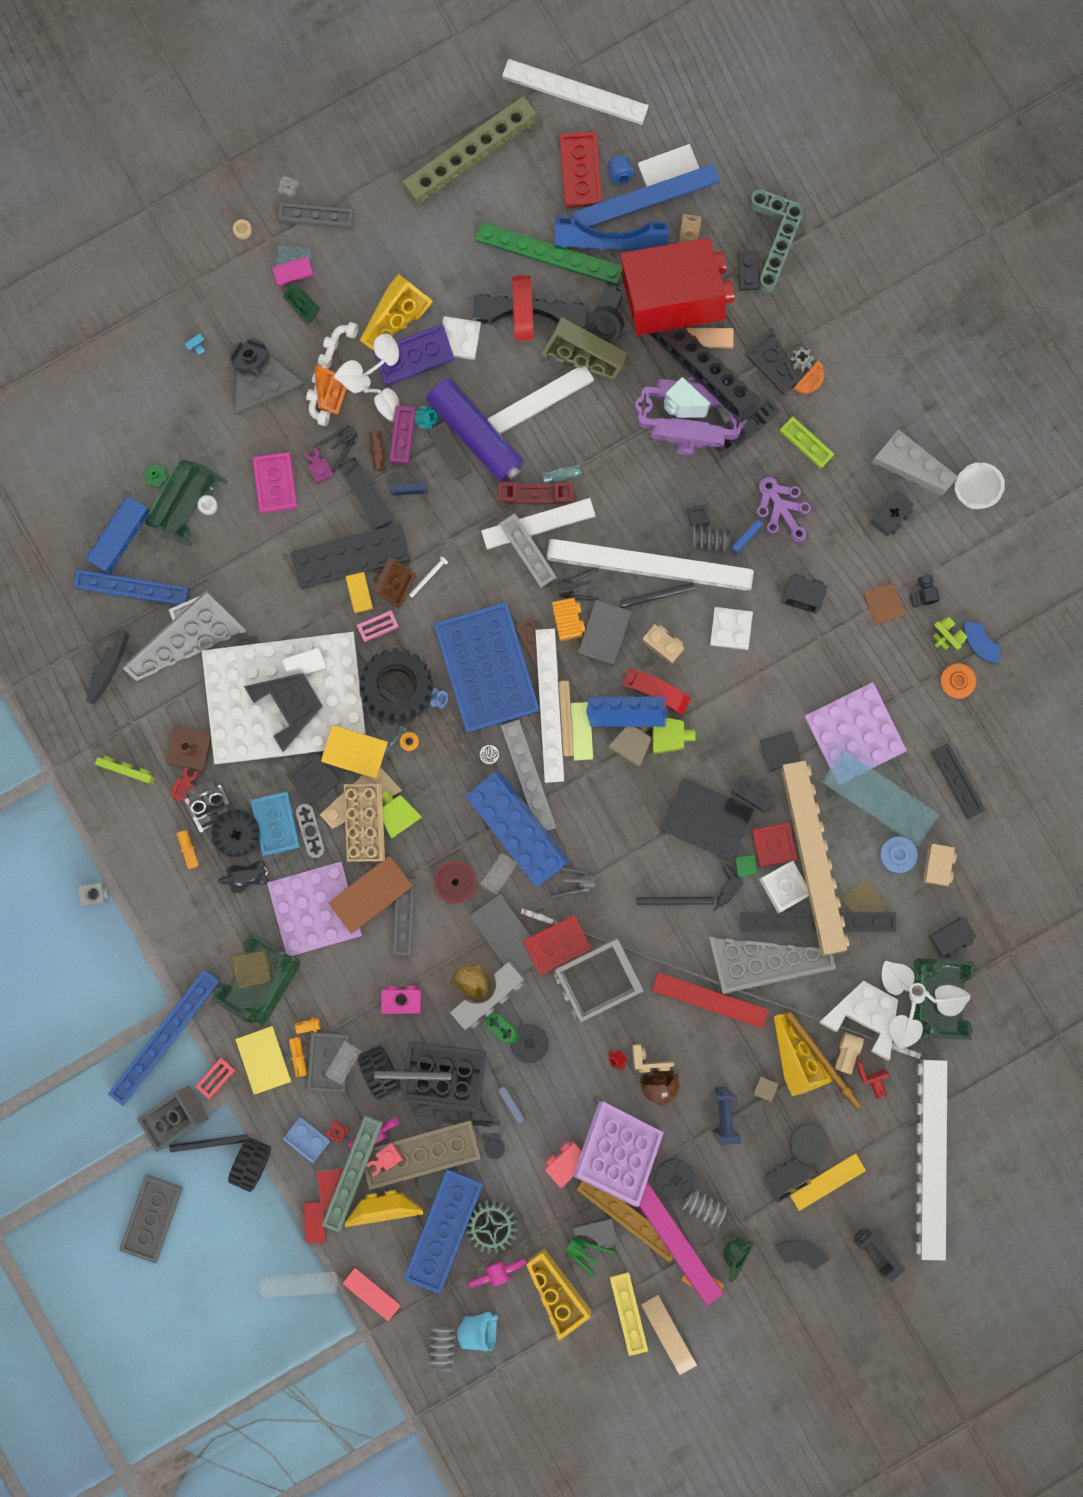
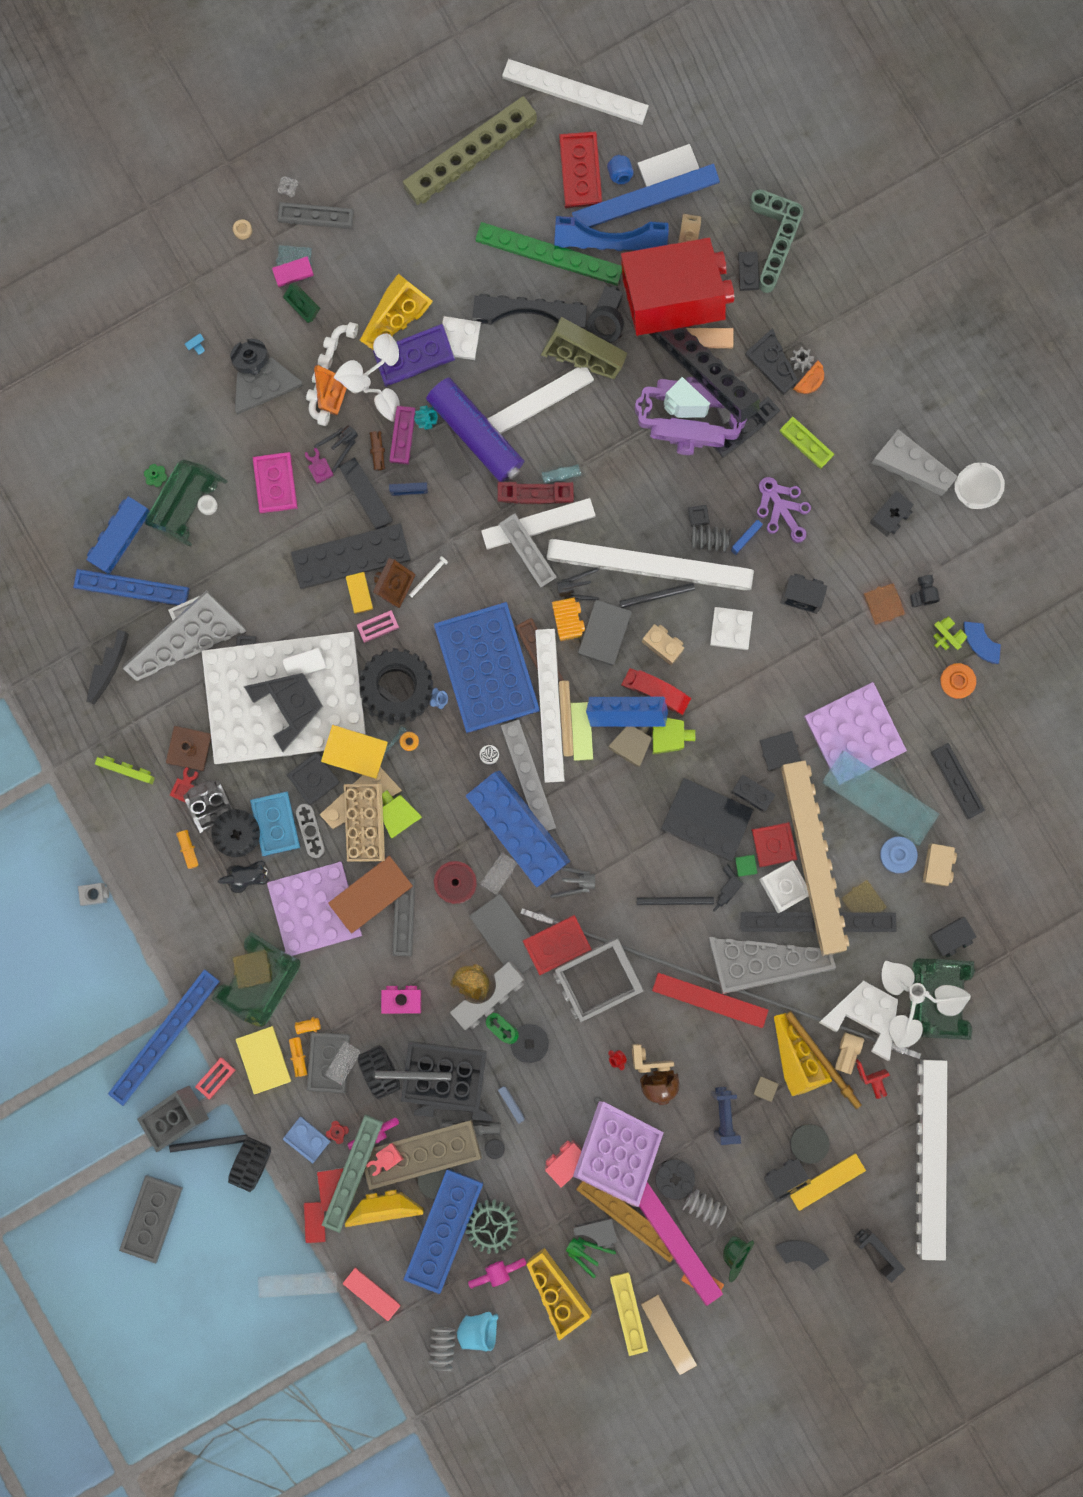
red arch [512,275,534,340] -> none

